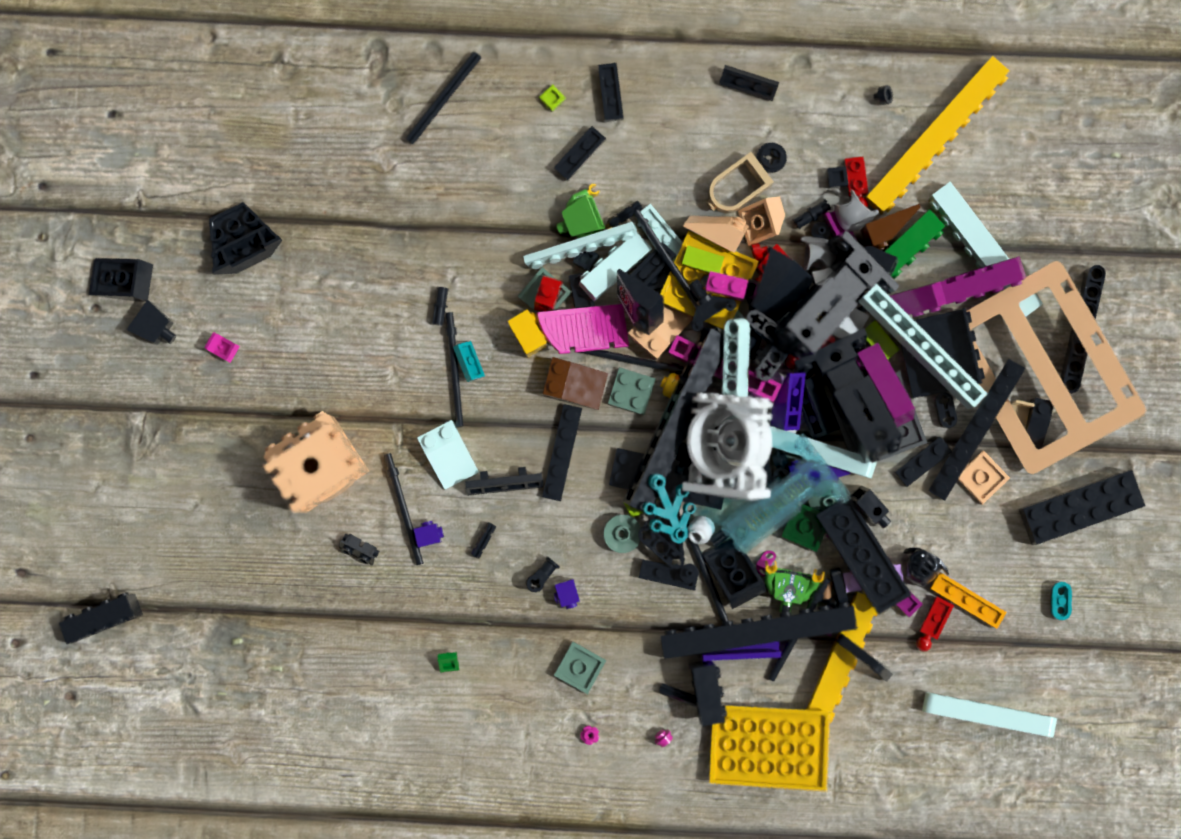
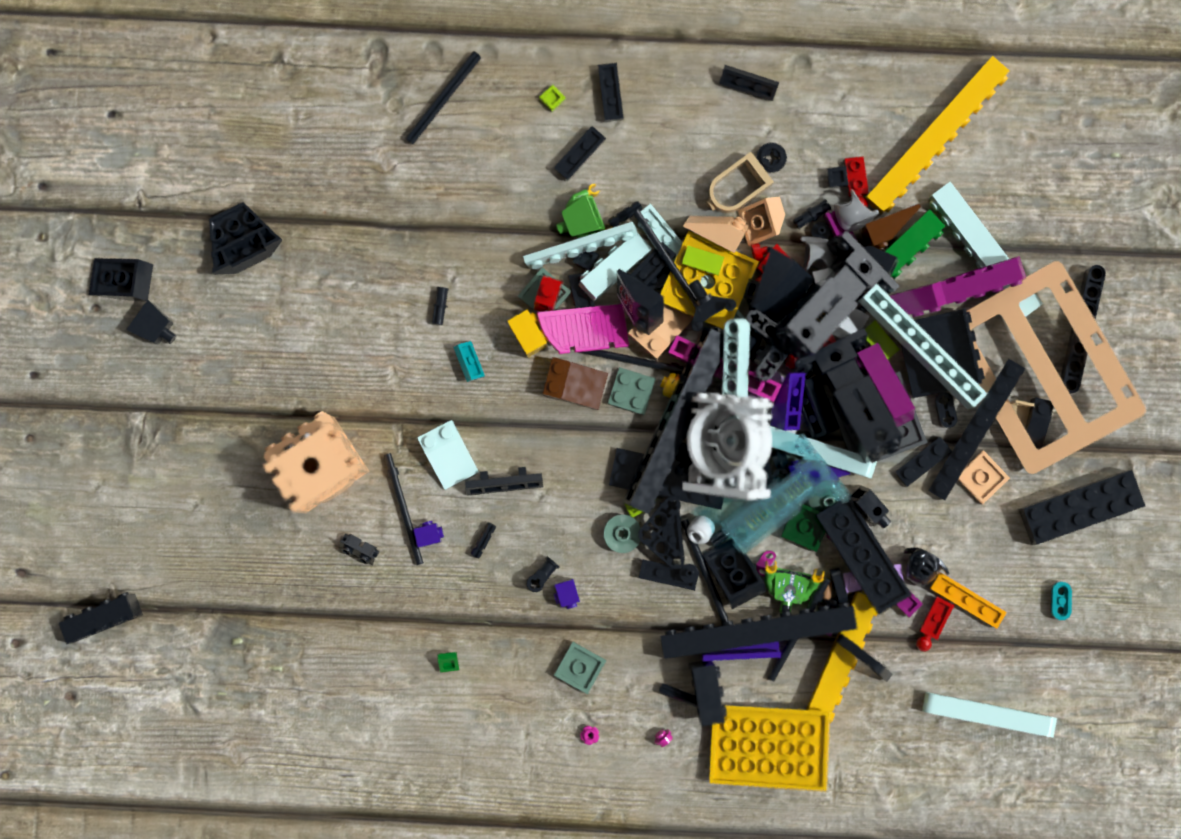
dark pink bracket [204,332,240,363] -> none
black bar [445,312,464,427] -> none
black plate [542,404,582,502] -> none
teal plant [642,473,696,543] -> none
dark pink brick [705,271,748,301] -> none
black tile [873,85,893,105] -> none

